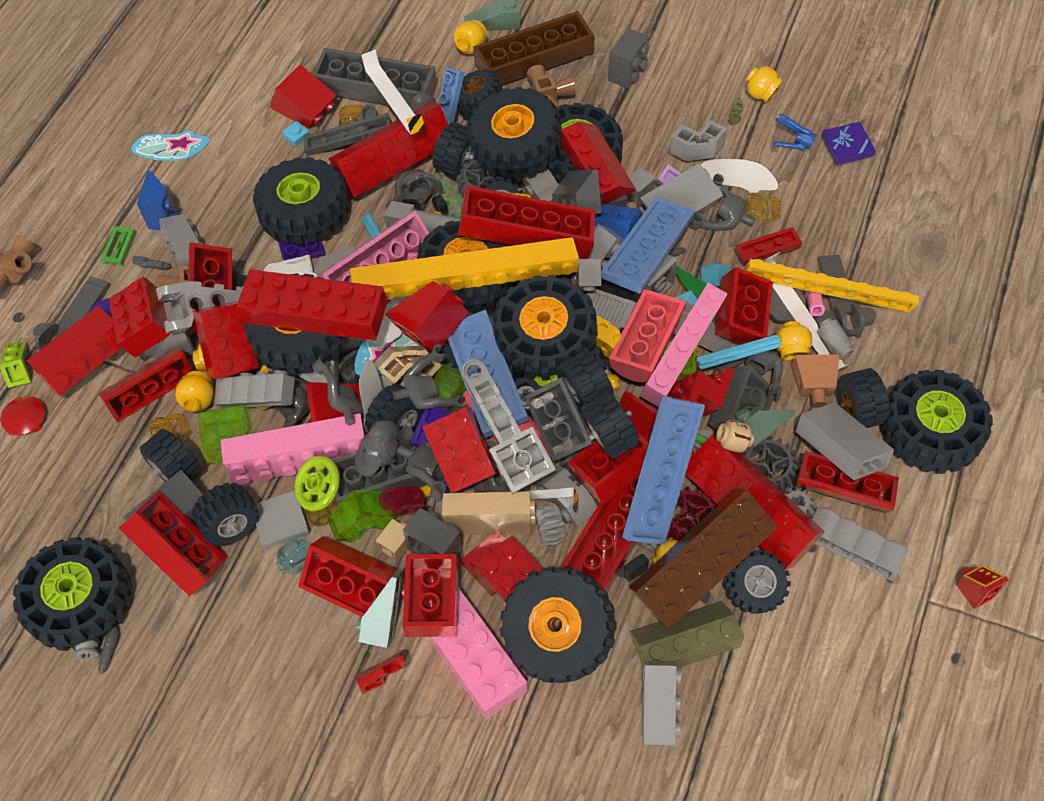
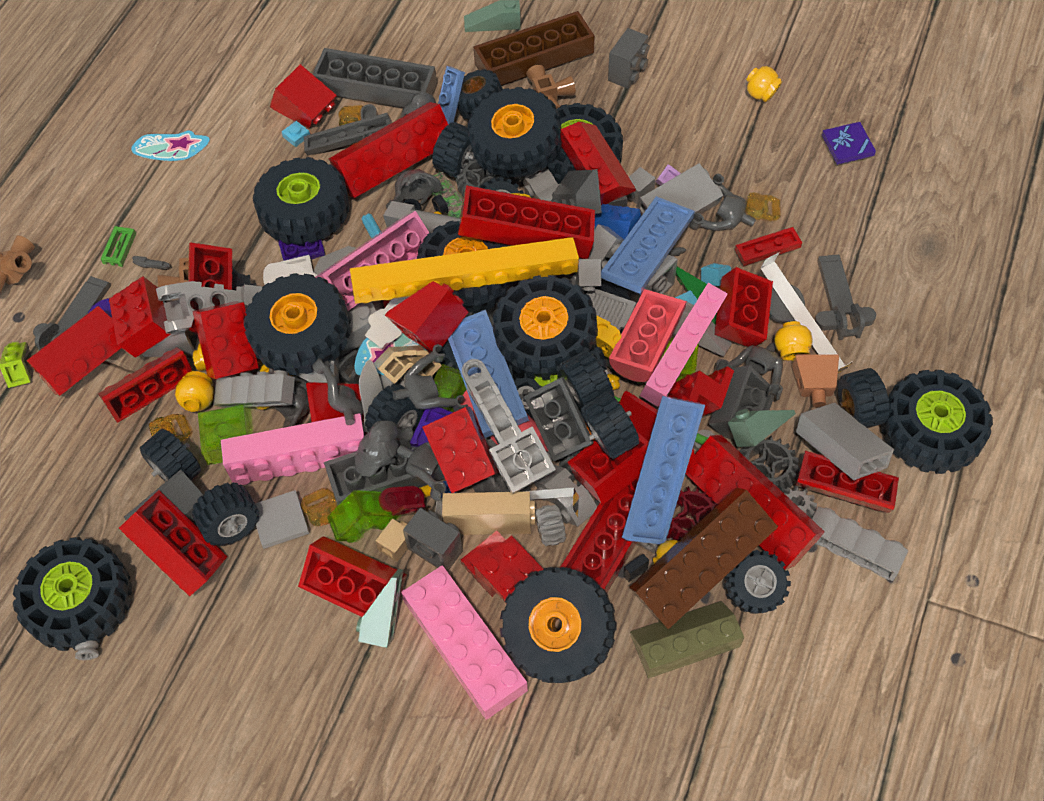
red dish [0,396,46,436] -> none
dark grey piece [98,627,119,674] -> none
blue slope [137,171,178,230] -> none
light grey brick [159,214,203,269] -> none
red brick [236,269,388,341] -> none
clear light blue head [276,539,309,575] -> none
lime plate [294,455,340,511] -> none
red slope [354,652,407,695] -> none
white sticker [361,50,425,135] -> none
red brick [403,554,458,637] -> none
yellow piece [453,20,487,54] -> none
light grey brick [642,661,681,745] -> none
light grey brick [669,120,727,162] -> none
medium azure axle [696,335,781,370] -> none
white sticker [701,159,778,194] -> none
tan head [716,420,754,453] -> none
olive piece [728,97,744,125] -> none
yellow plate [744,259,919,313] -> none
blue plant [773,114,816,151] -> none
bright pink bar [805,290,825,316] -> none
light grey head [818,318,854,360] -> none
red slope [956,565,1009,609] -> none

